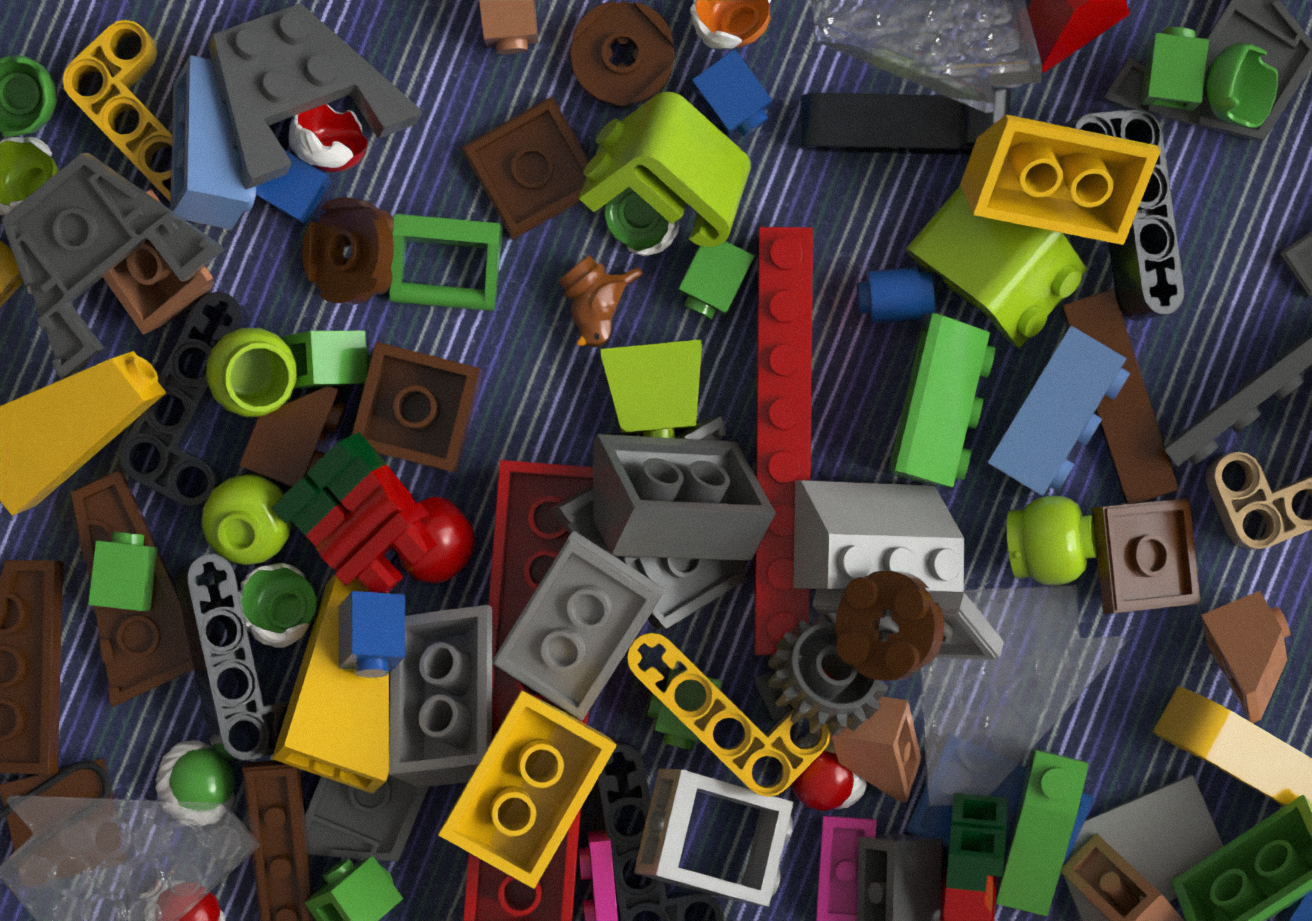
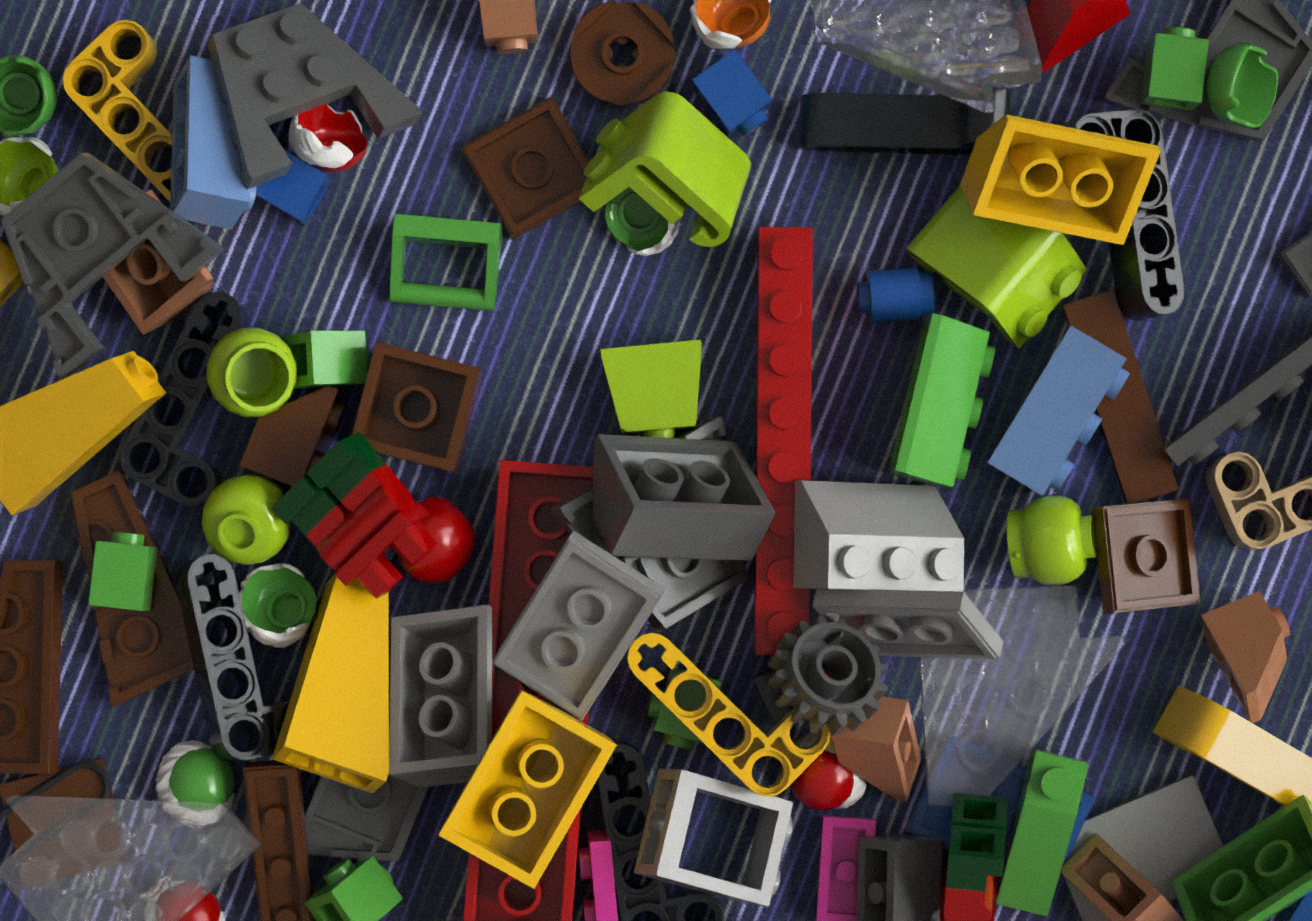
reddish brown plate [302,197,394,305] -> none
blue brick [339,591,405,678] -> none
dark orange animal [557,254,644,348] -> none
bright green brick [678,241,755,320] -> none
reddish brown plate [835,571,944,681] -> none

